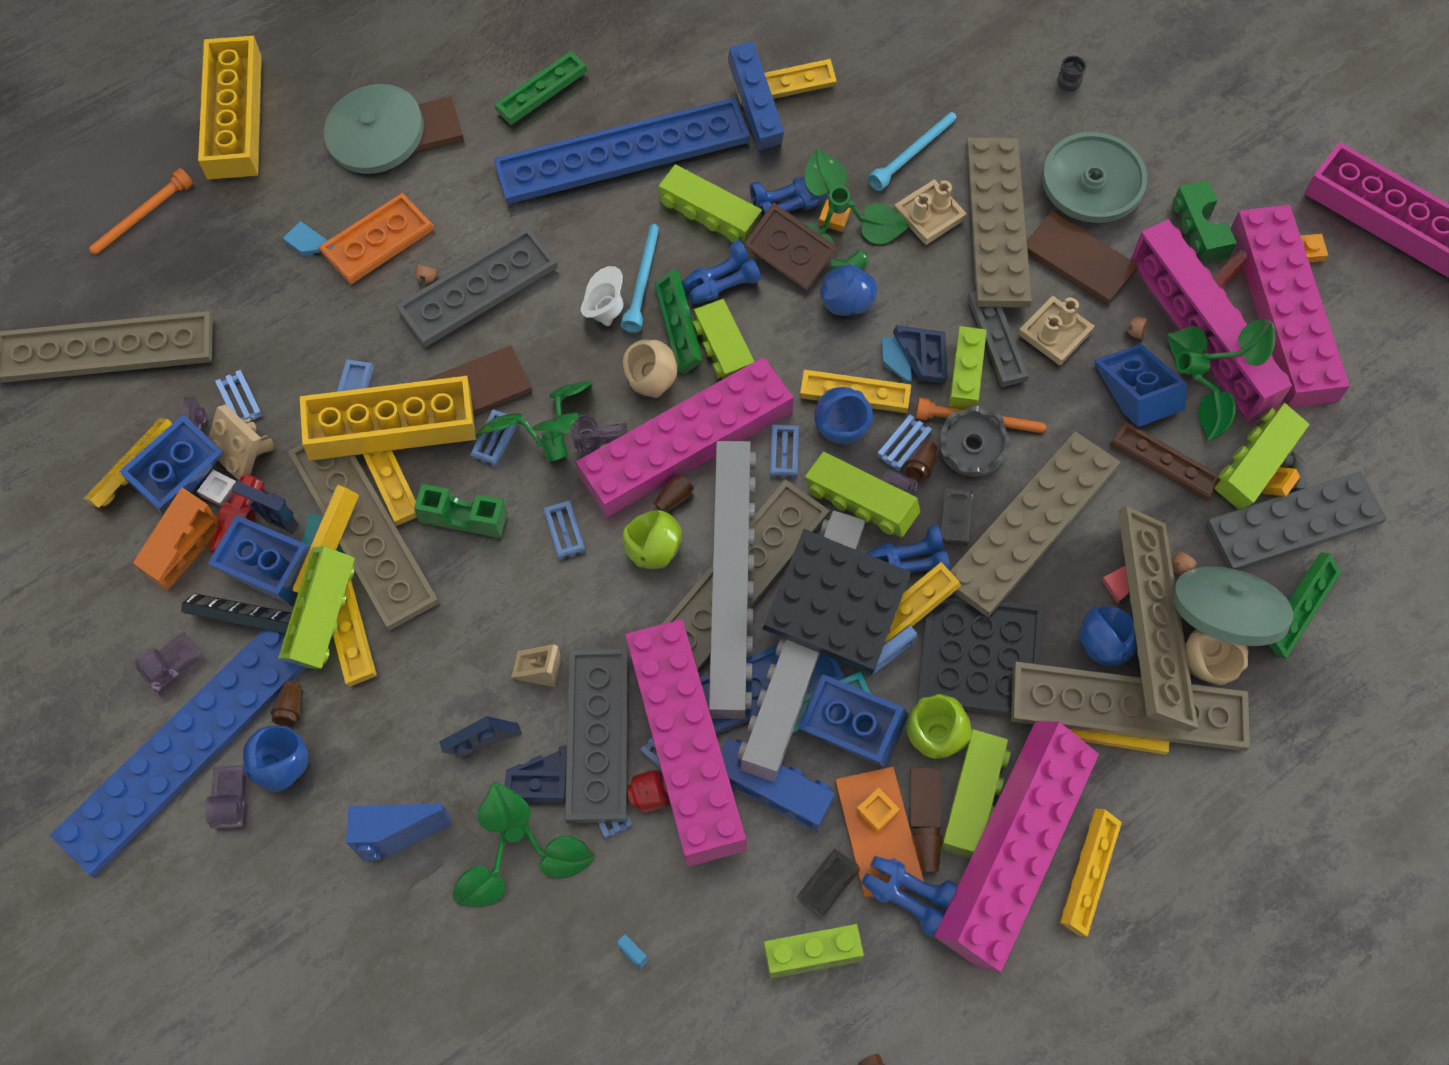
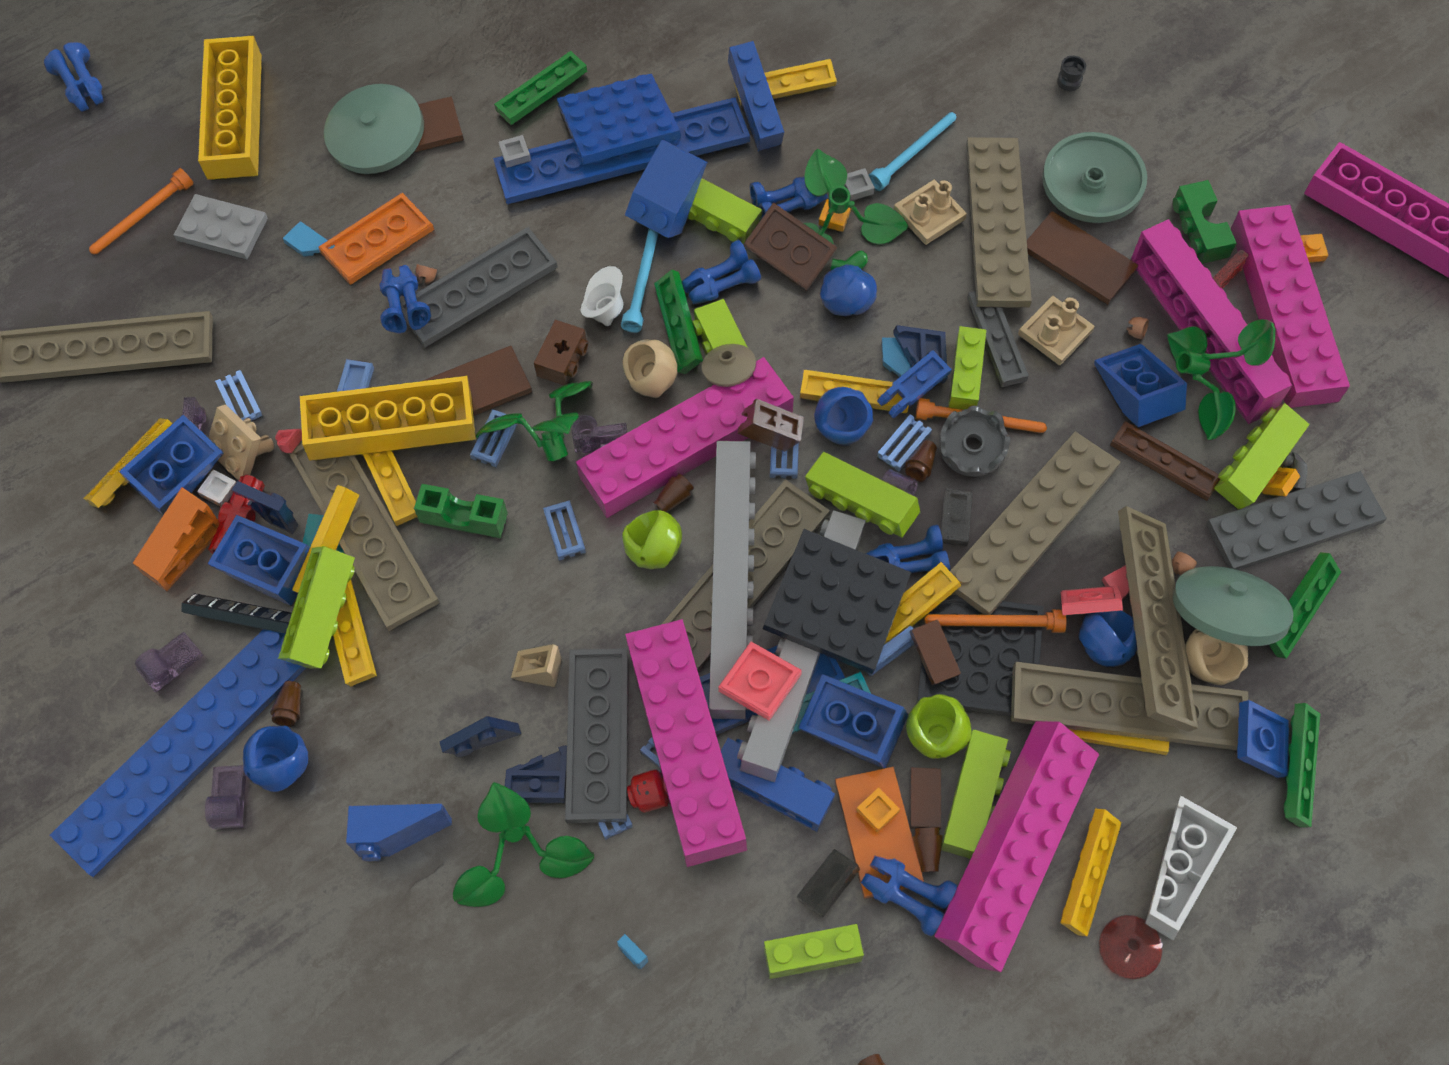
none -> blue piece [44,42,103,112]
none -> light grey plate [174,194,268,259]
none -> coral tile [275,429,302,453]
none -> blue piece [379,265,431,333]
none -> light grey plate [498,135,531,168]
none -> reddish brown brick [534,319,589,385]
none -> blue plate [557,73,681,165]
none -> blue slope [625,140,707,238]
none -> dark tan dish [702,344,756,387]
none -> coral tile [718,642,802,721]
none -> reddish brown hinge [737,398,804,452]
none -> light grey plate [844,168,875,201]
none -> blue hinge [877,350,952,418]
none -> reddish brown tile [909,619,961,686]
none -> orange piece [924,609,1066,633]
none -> coral tile [1061,586,1123,615]
none -> clear red dish [1099,915,1162,979]
none -> white wedge [1145,796,1237,941]
none -> blue plate [1237,700,1289,778]
none -> green plate [1284,703,1320,828]

